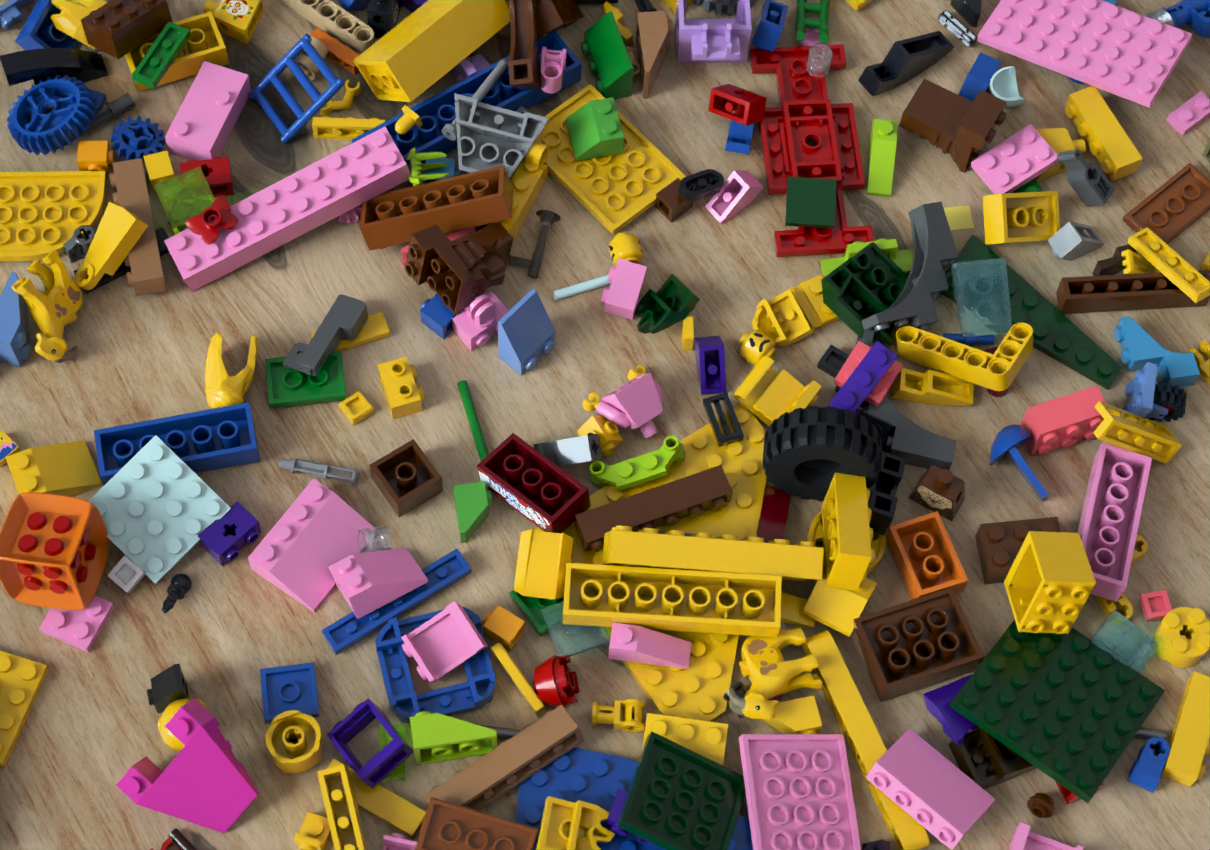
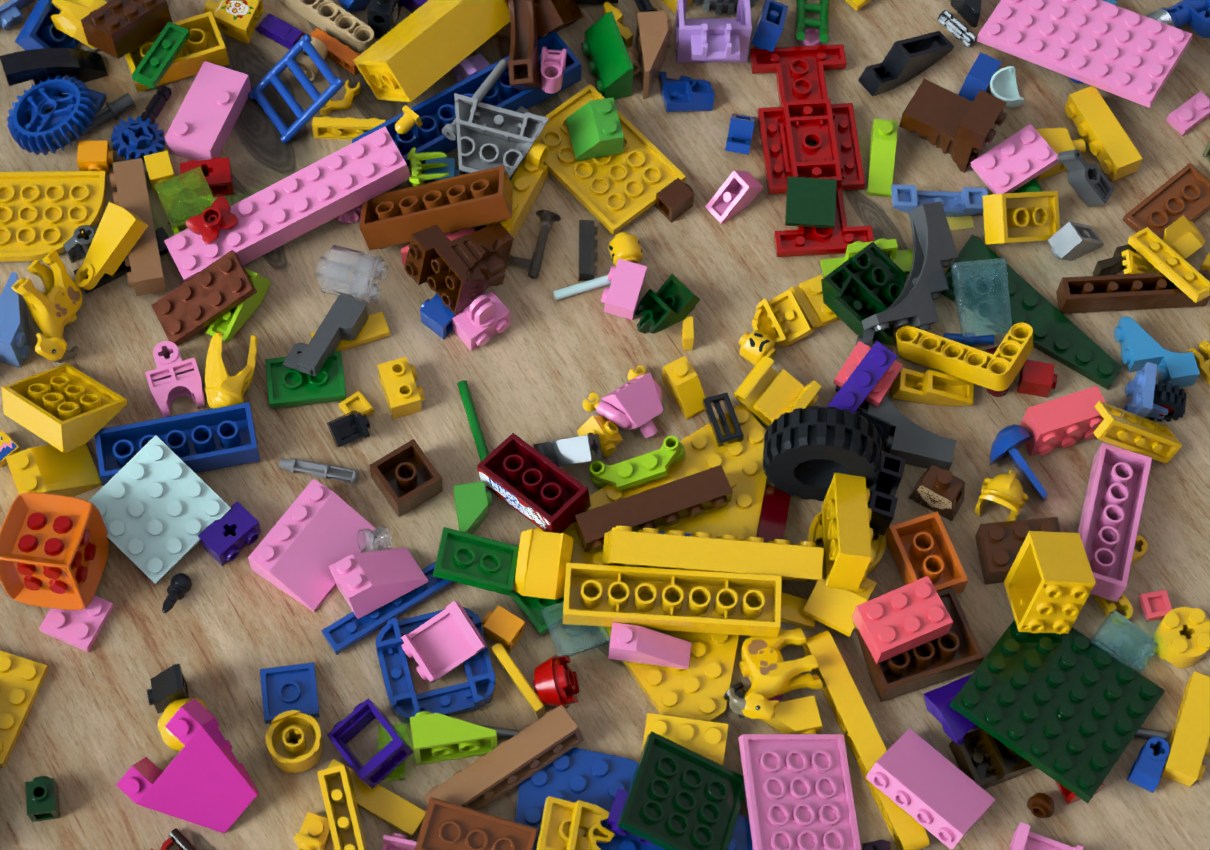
white plate [107,555,146,593] -> none
medium blue slope [498,289,555,375] -> none
yellow connector [592,699,645,733] -> none
black plate [678,169,724,201] -> none
dark purple slope [695,336,726,395] -> none
red brick [708,84,767,126] -> none
clear wheel [806,44,833,77] -> none
black plate [817,345,849,378] -> none
none -> yellow slope [1,363,127,452]
none -> dark green brick [25,776,60,822]
none -> black axle [141,85,172,125]
none -> bright pink piece [145,341,205,418]
none -> copper plate [151,250,257,346]
none -> lime slope [206,268,272,343]
none -> dark purple tile [255,13,306,50]
none -> clear cylinder [316,245,388,305]
none -> black bracket [327,410,370,447]
none -> green plate [433,527,519,596]
none -> clear smoke piece [579,220,598,281]
none -> blue slope [659,72,715,112]
none -> yellow slope [661,356,706,420]
none -> coral brick [852,576,953,664]
none -> medium blue slope [891,184,988,217]
none -> yellow helmet [974,470,1029,522]
none -> red brick [1017,360,1058,398]
none -> yellow slope [1162,215,1205,259]

